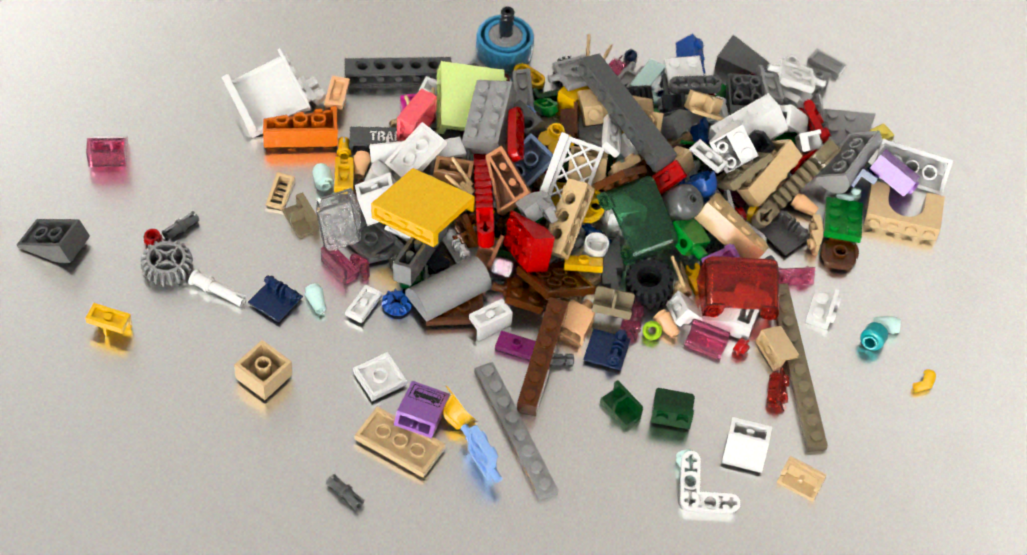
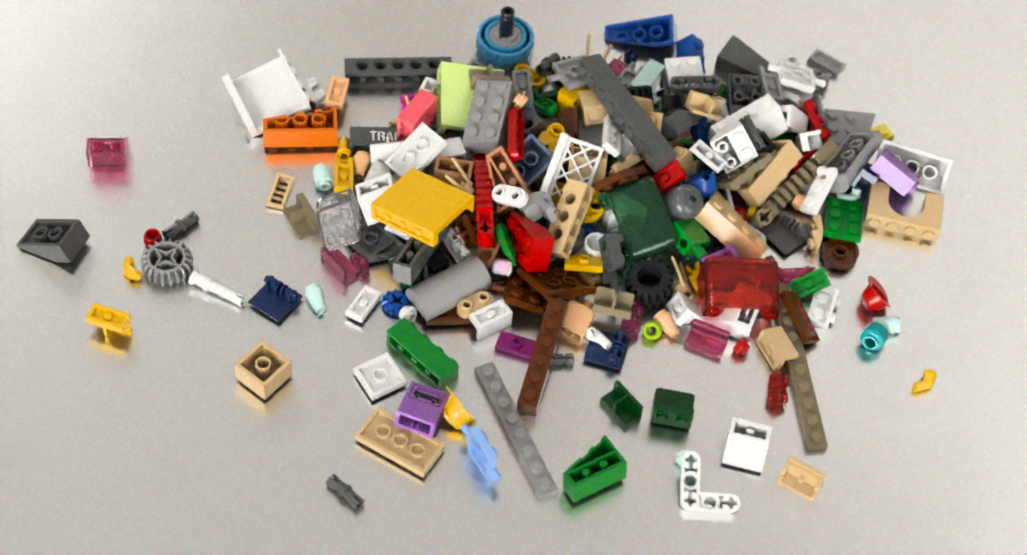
none -> yellow arm [123,257,142,281]
none -> green brick [386,318,459,390]
none -> white plate [399,305,417,322]
none -> tan plate [457,291,493,319]
none -> dark tan panel [469,64,510,90]
none -> white plate [492,184,529,208]
none -> green piece [494,222,516,266]
none -> light nougat plate [512,91,528,109]
none -> dark grey pin [535,53,560,75]
none -> green wedge [563,435,627,502]
none -> white arm [585,327,612,350]
none -> dark grey leg [598,233,625,272]
none -> blue wedge [605,14,677,47]
none -> dark grey pin [739,115,767,152]
none -> reddish brown tile [780,290,820,344]
none -> green plate [788,267,831,299]
none -> white plate [799,166,838,215]
none -> red piece [861,276,890,311]

